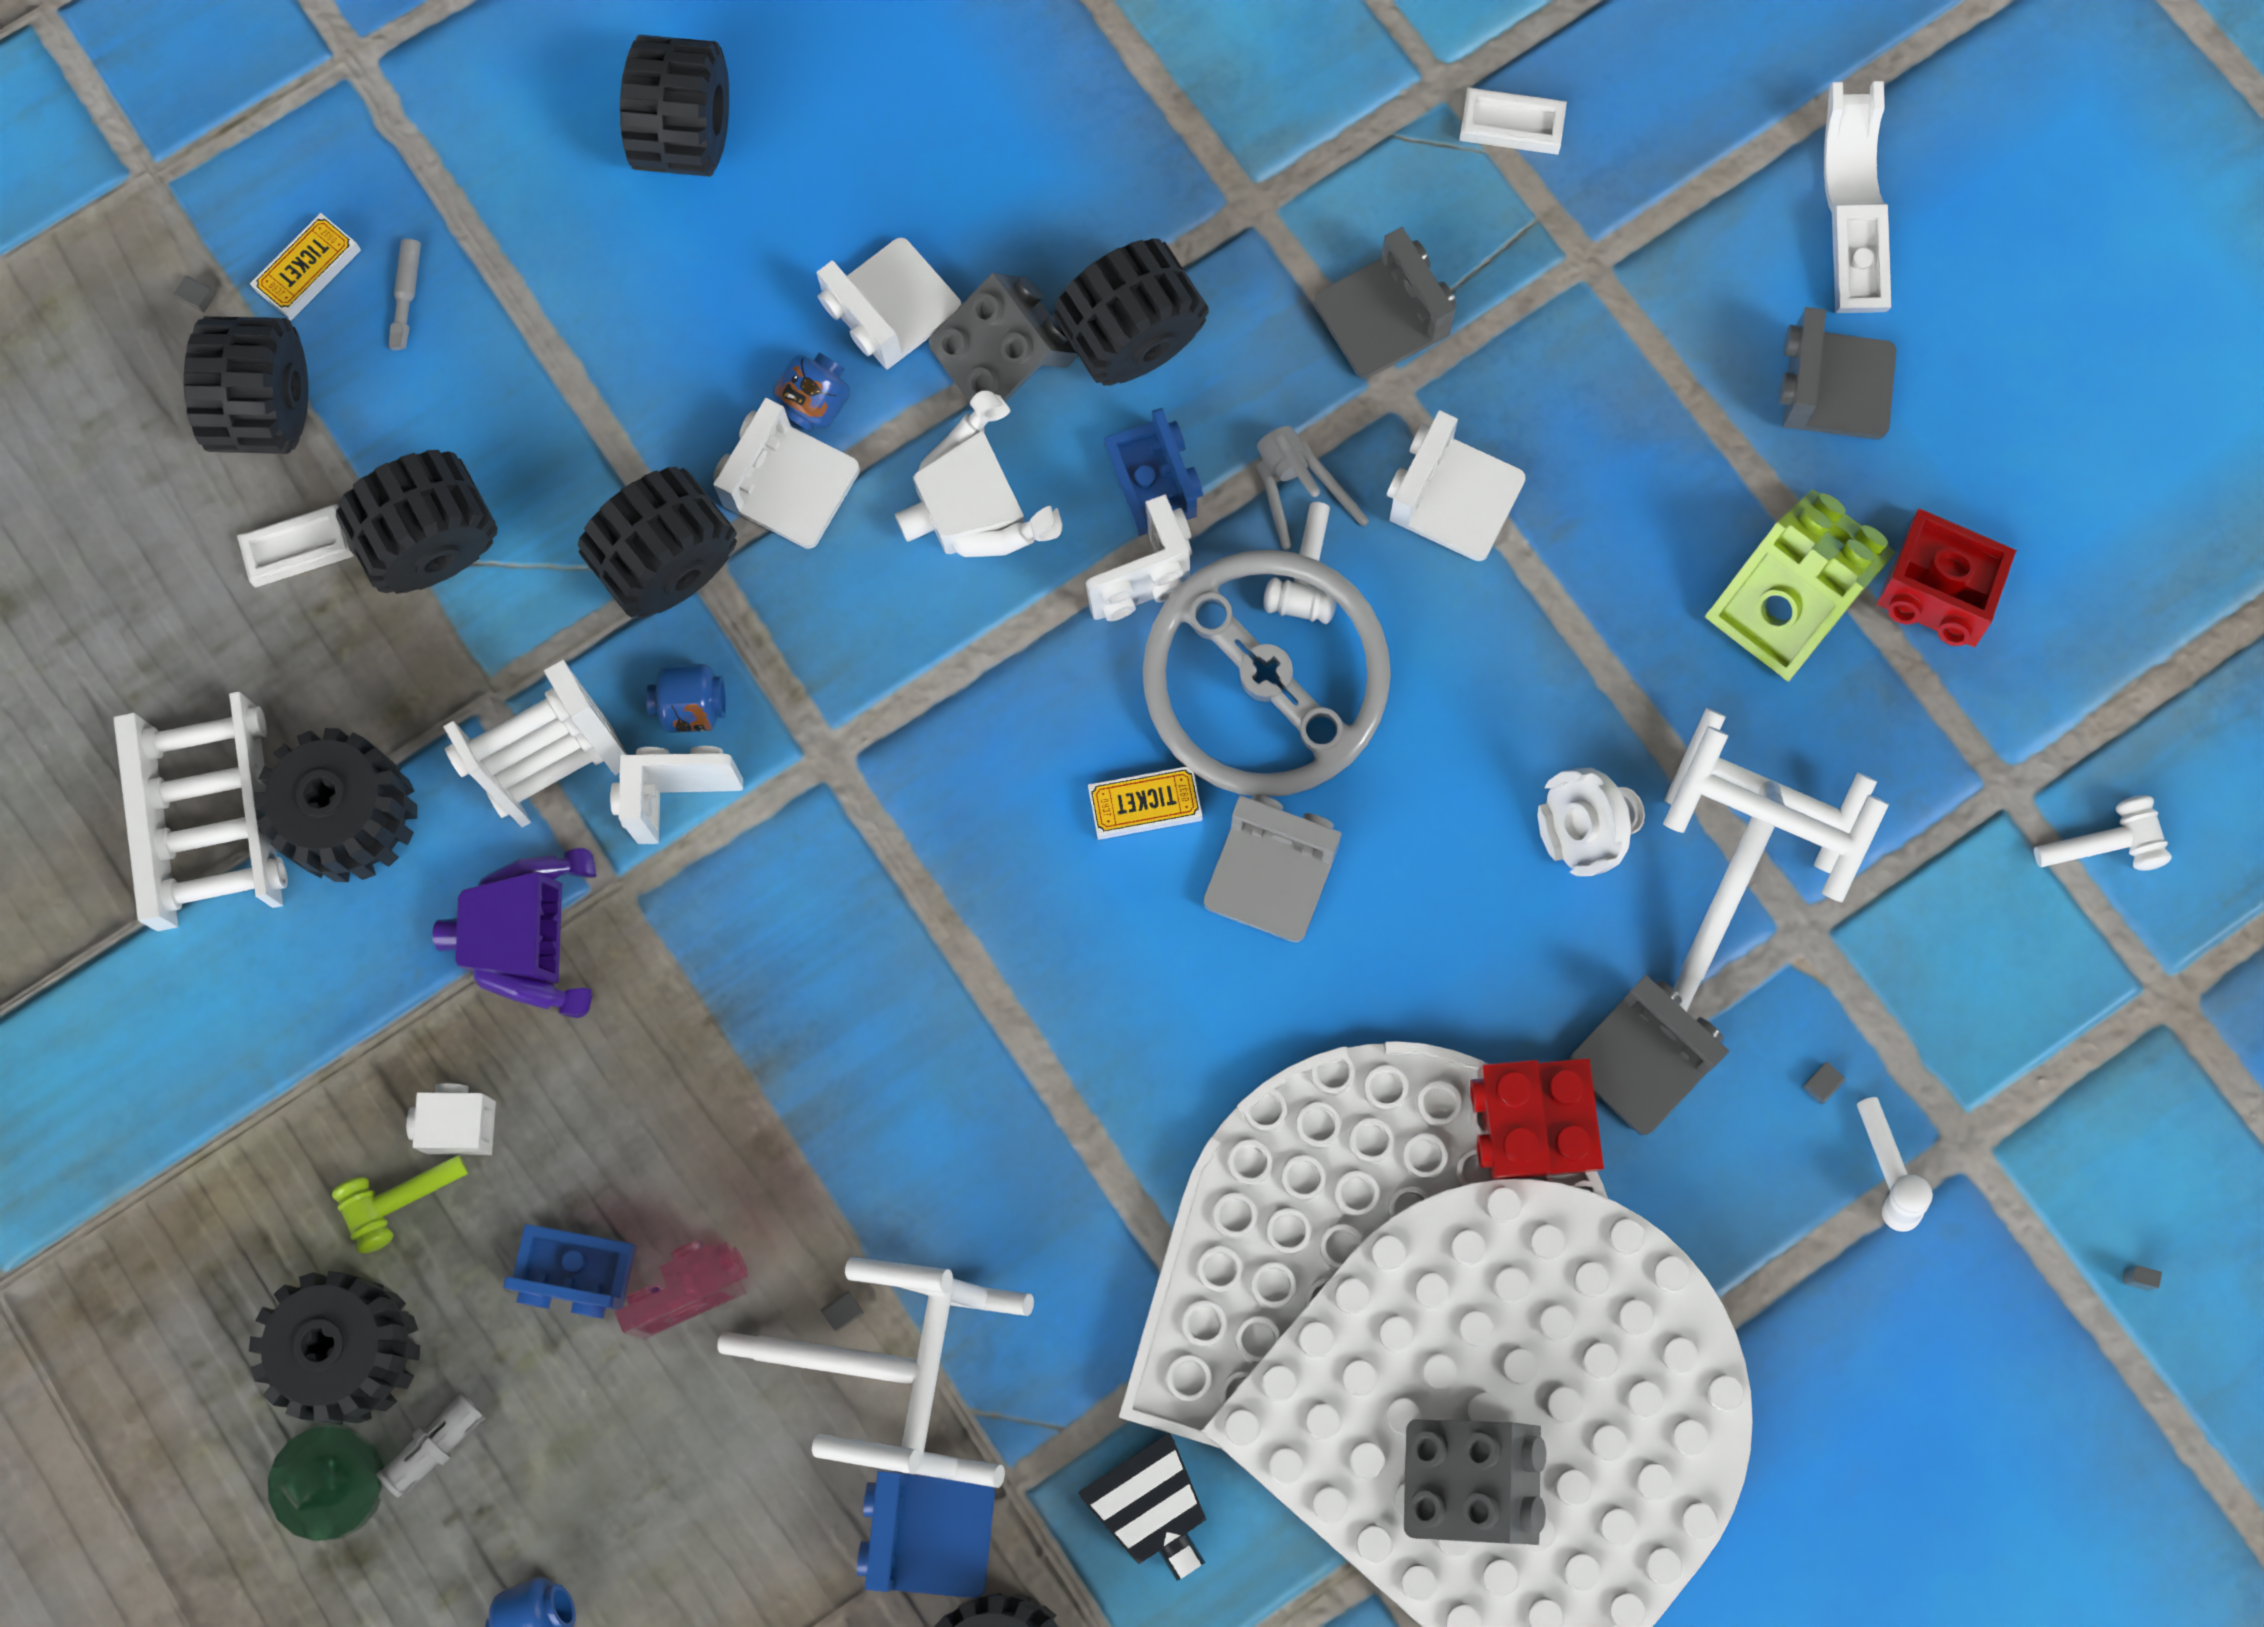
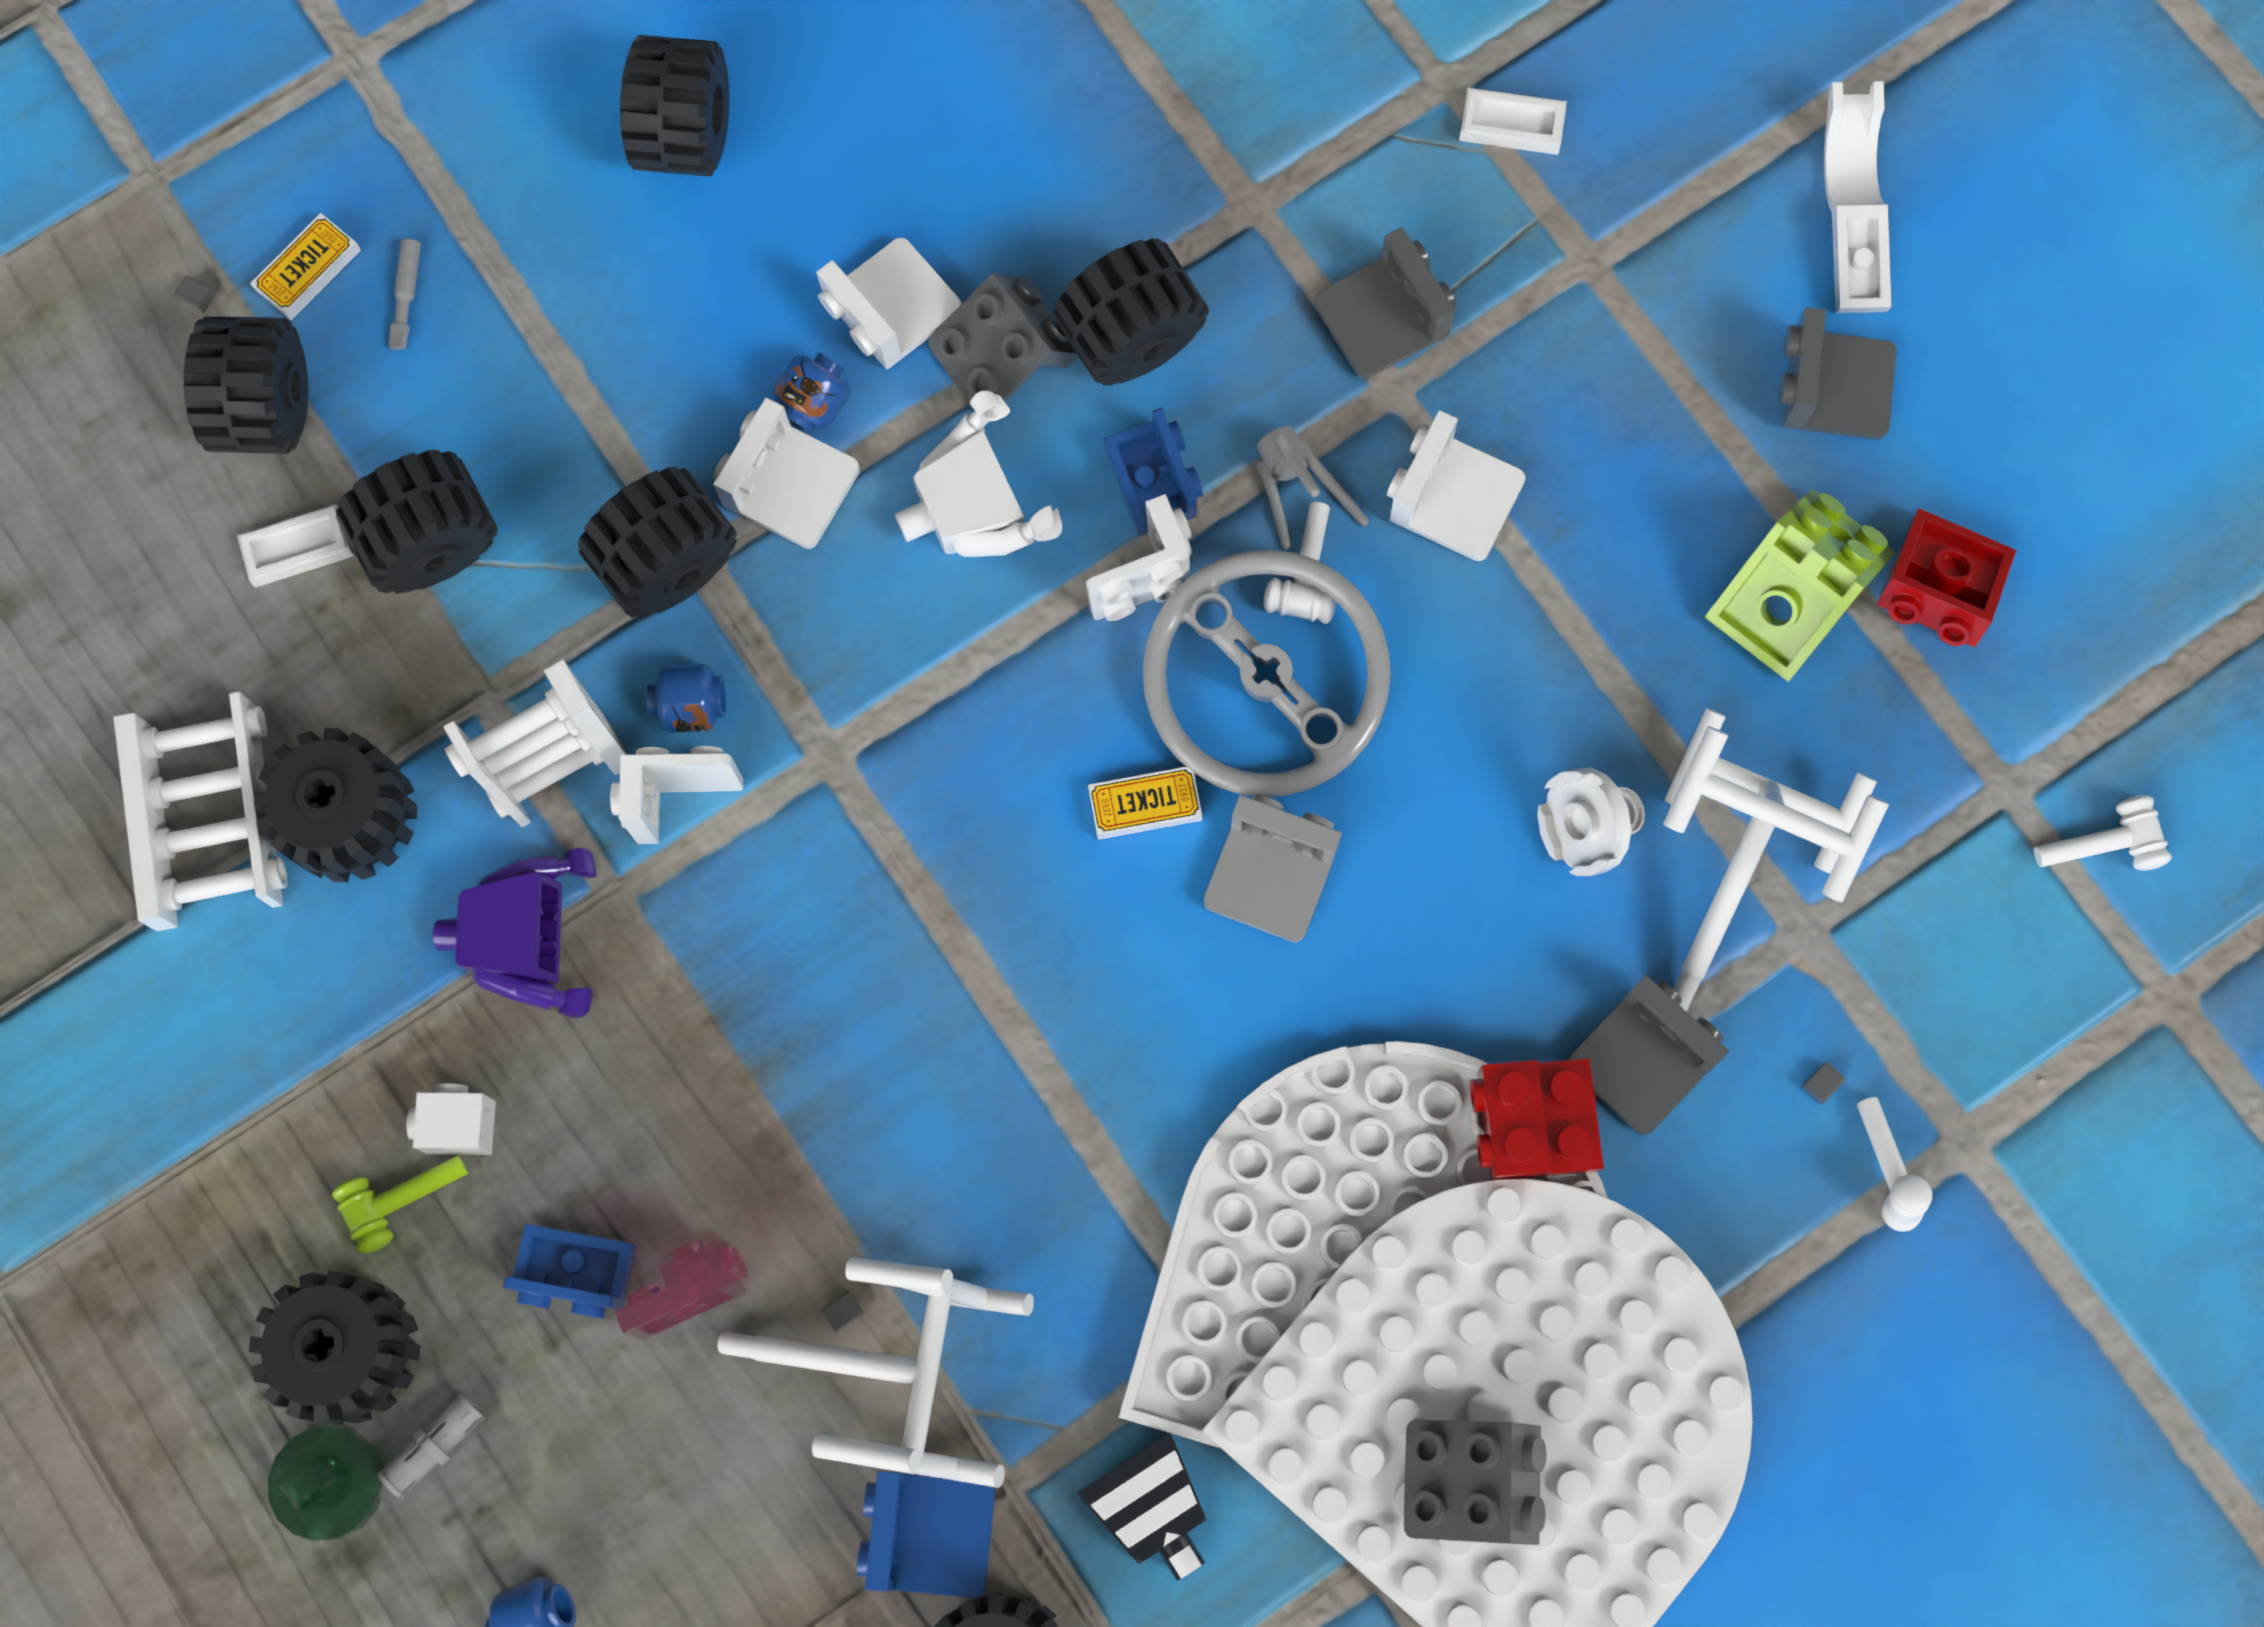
dark grey piece [2122,1266,2162,1291] -> none

